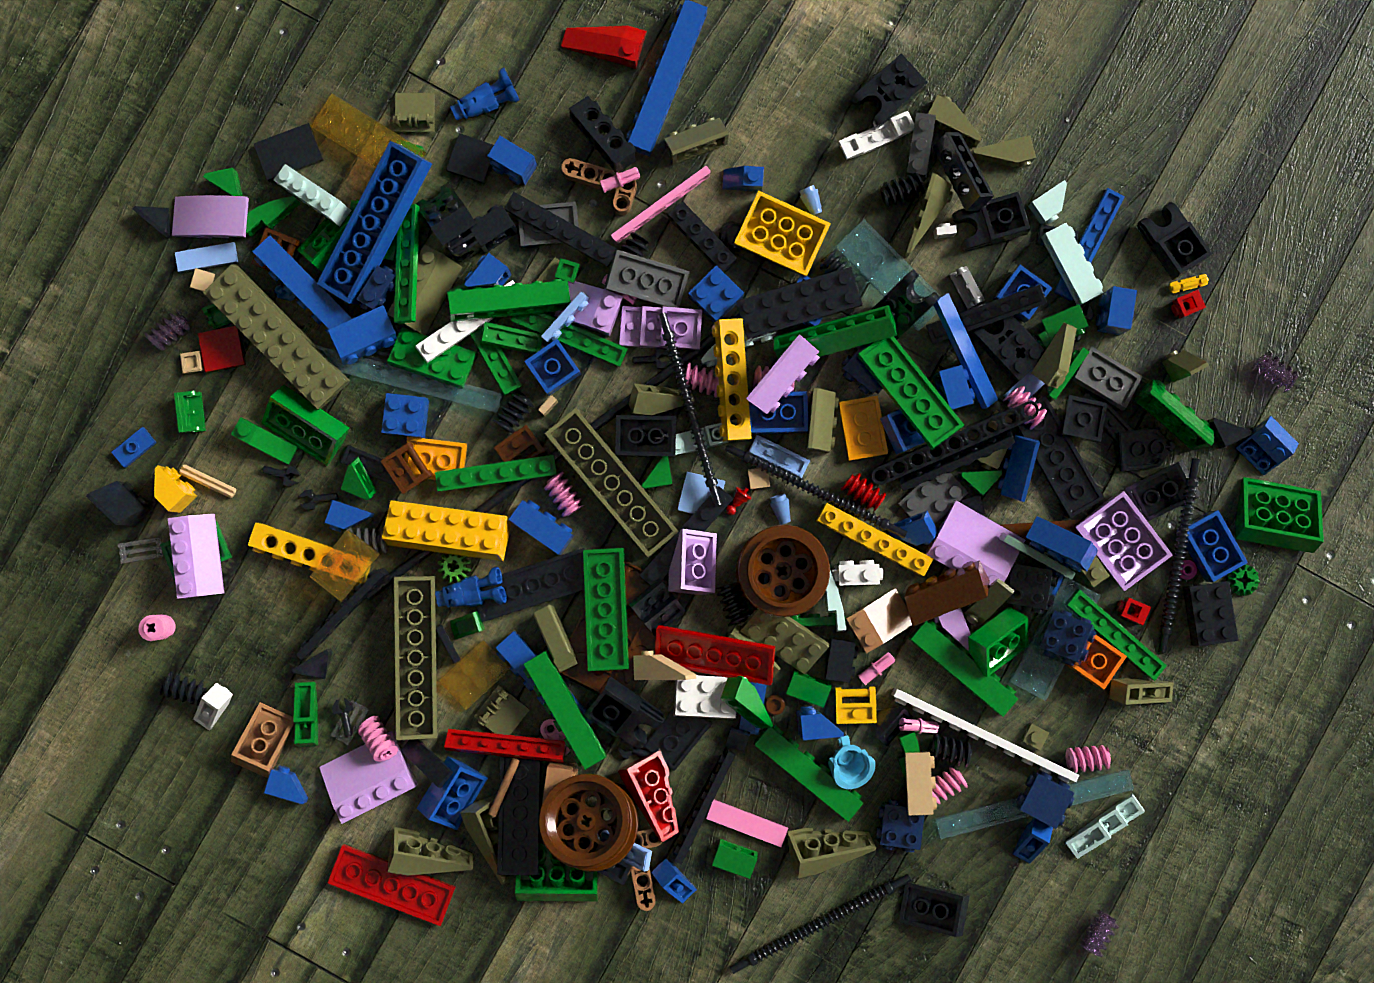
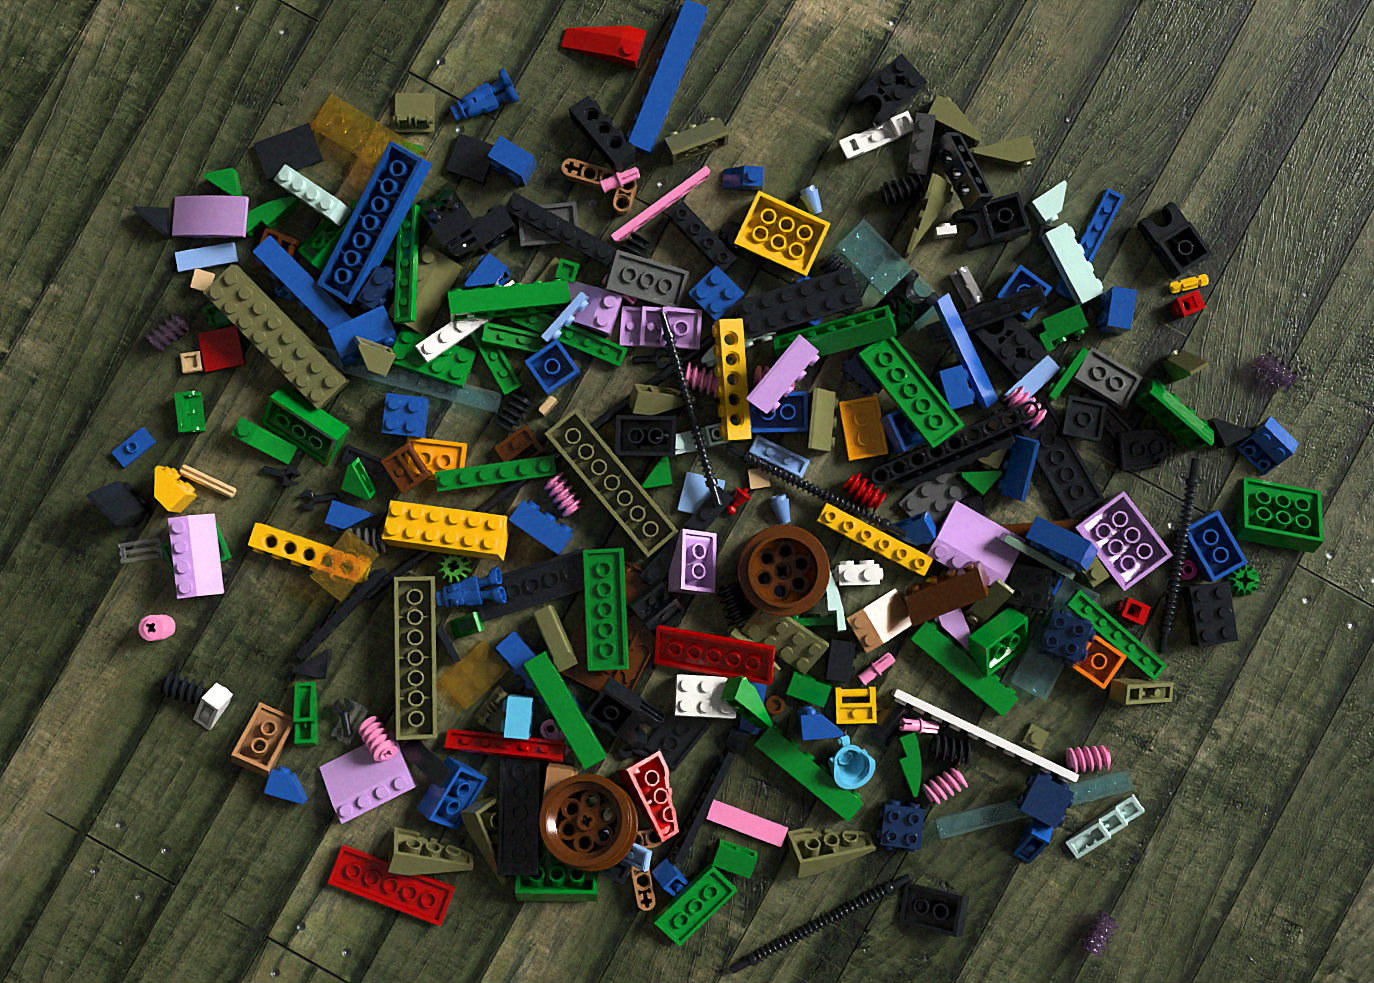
medium nougat bar [488,758,520,817] -> none
tan slope [633,651,696,680] -> none
tan brick [905,752,937,815] -> none
olive slope [1031,322,1077,389] -> none
black slope [1125,460,1201,522] -> none
none -> olive slope [353,335,396,376]
none -> medium azure brick [501,694,535,740]
none -> green plate [652,863,738,947]

